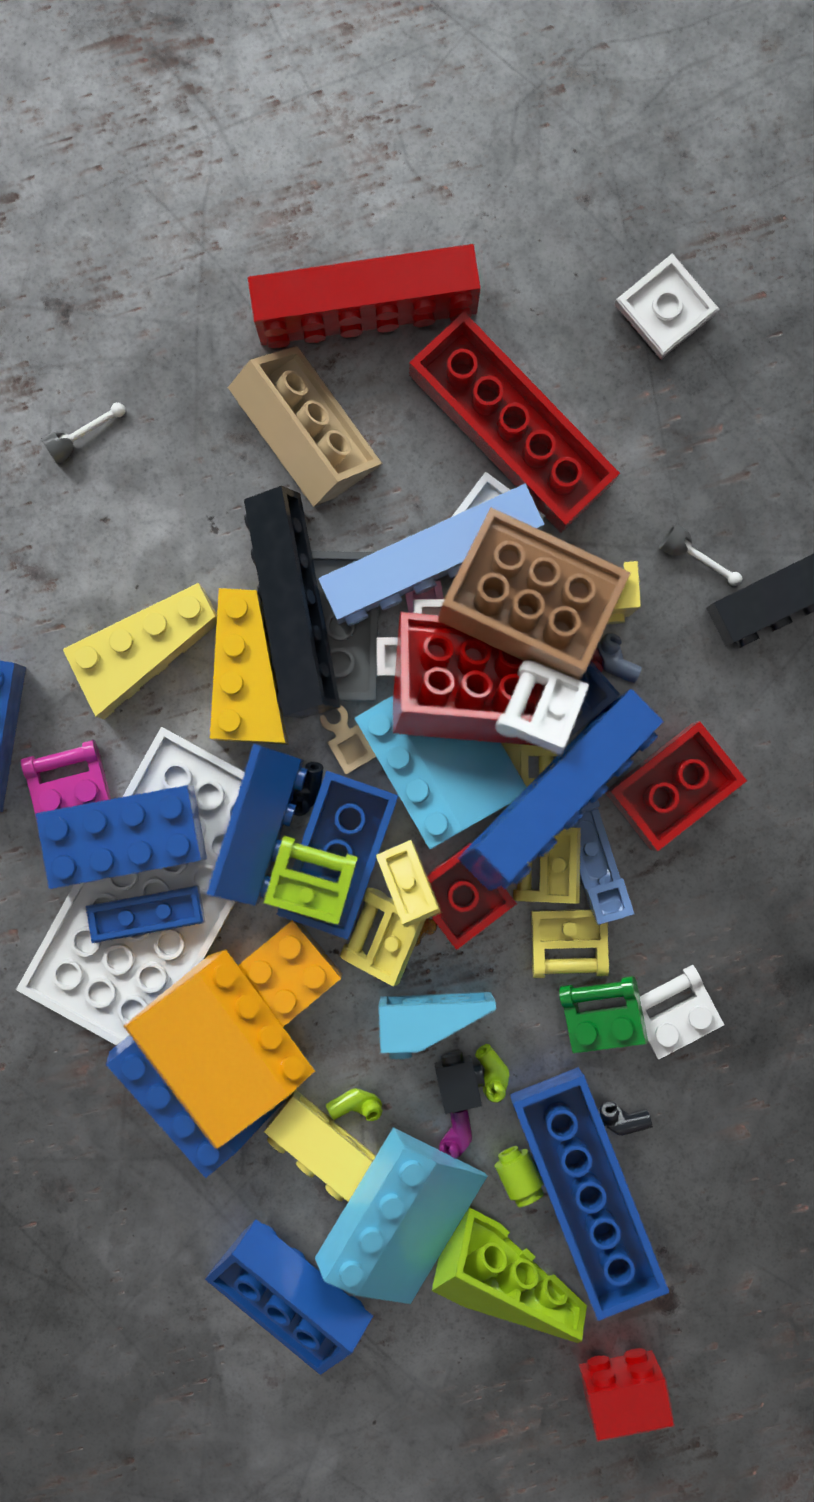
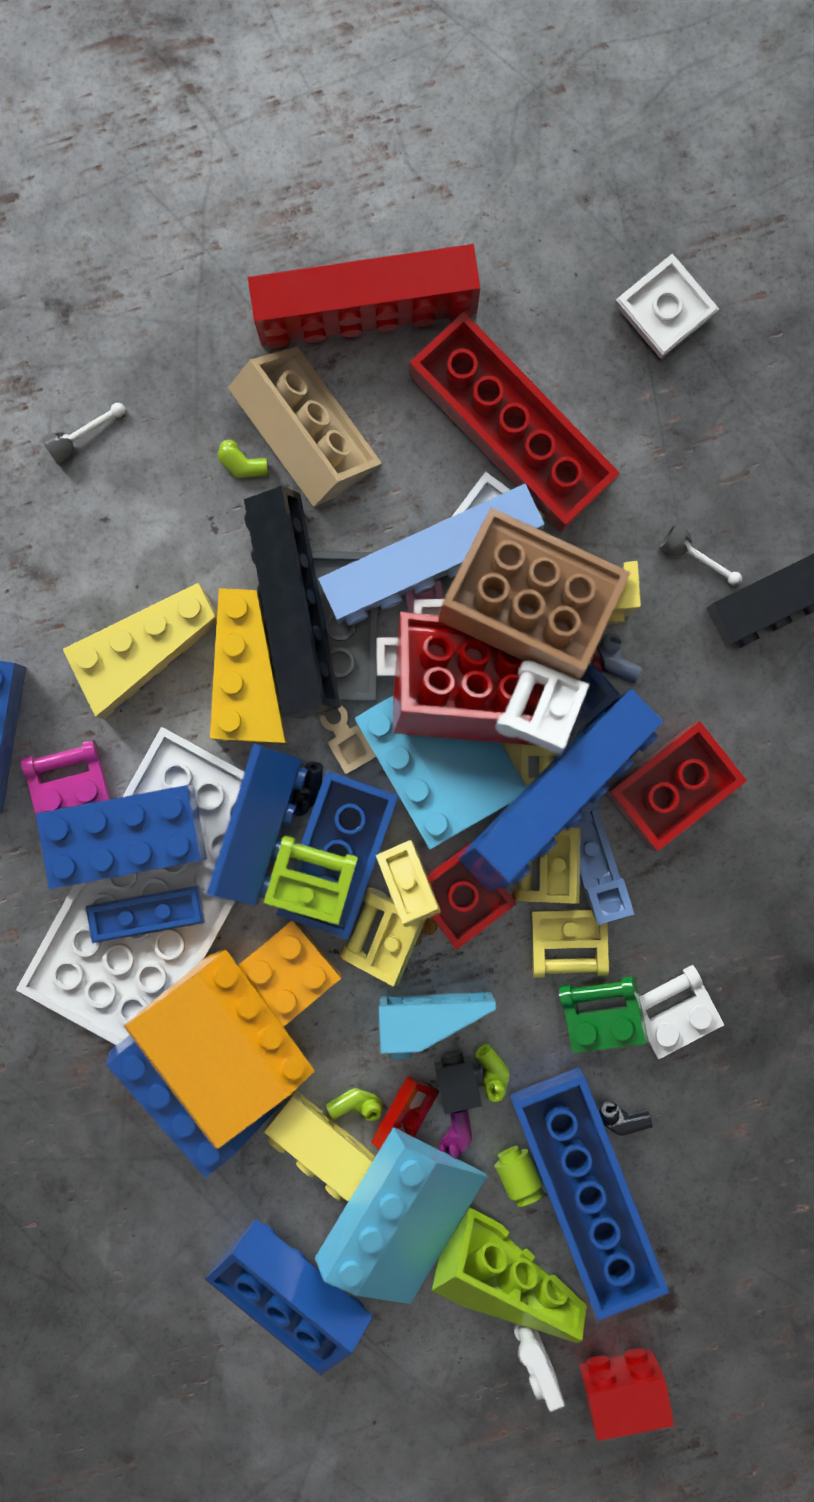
none -> lime arm [217,440,269,478]
none -> red piece [371,1076,440,1150]
none -> white plate [513,1323,564,1412]

